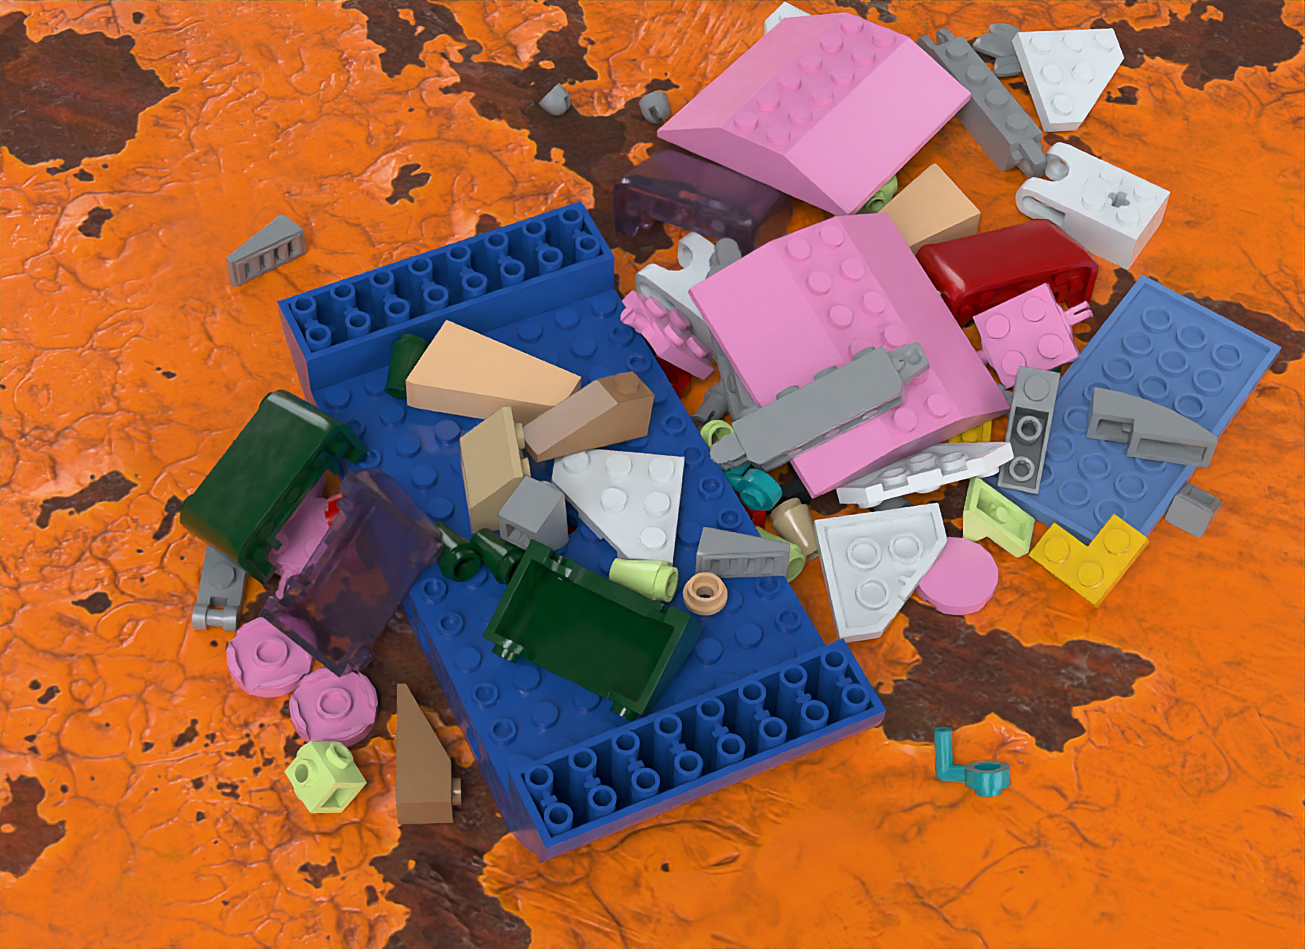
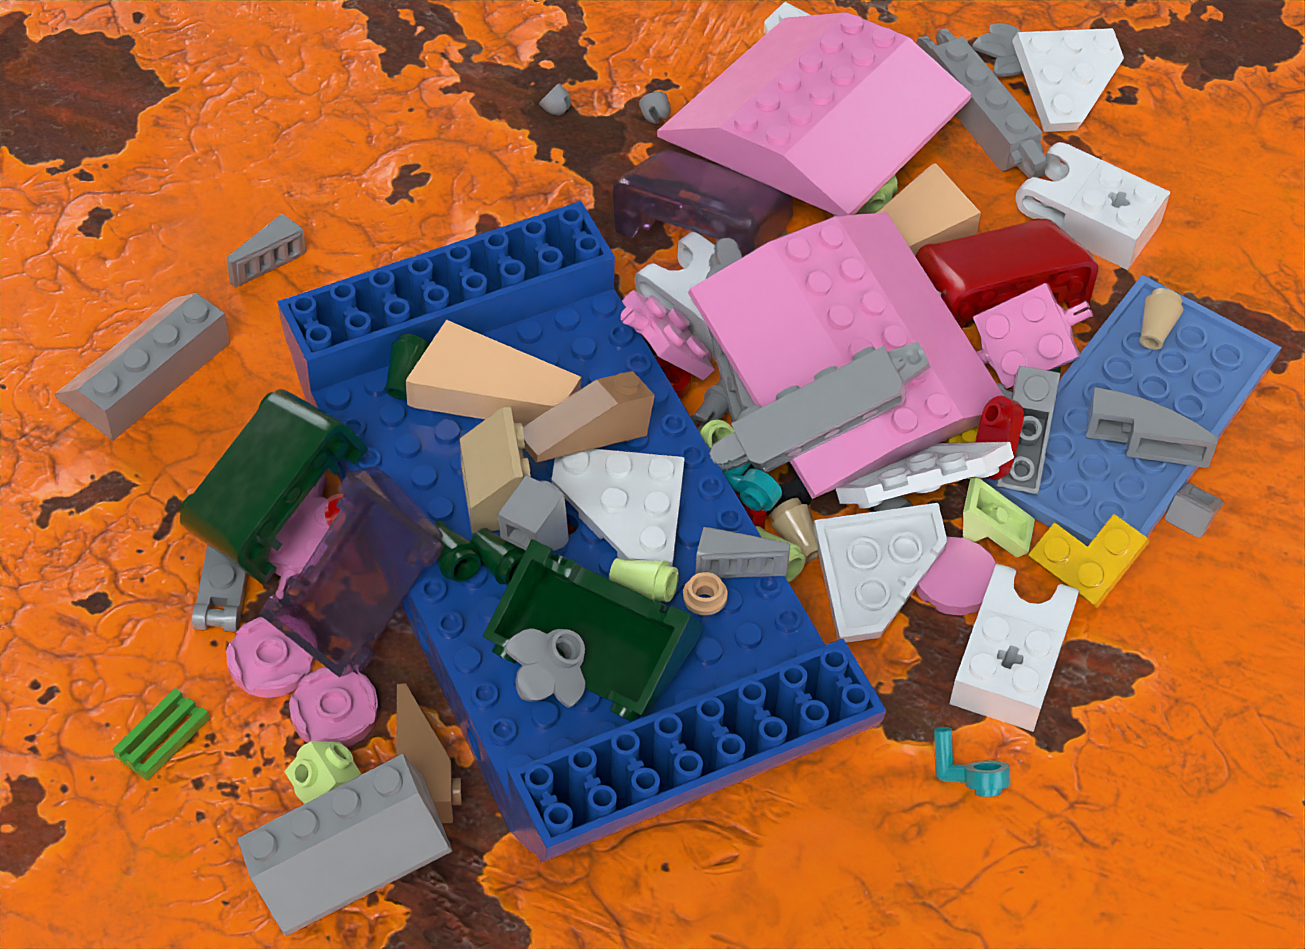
none -> light grey slope [55,293,230,441]
none -> bright green tile [112,688,209,781]
none -> light grey slope [237,754,452,936]
none -> light grey plate [504,628,585,708]
none -> white brick [949,563,1079,732]
none -> red plate [975,396,1024,480]
none -> tan cone [1139,288,1184,350]

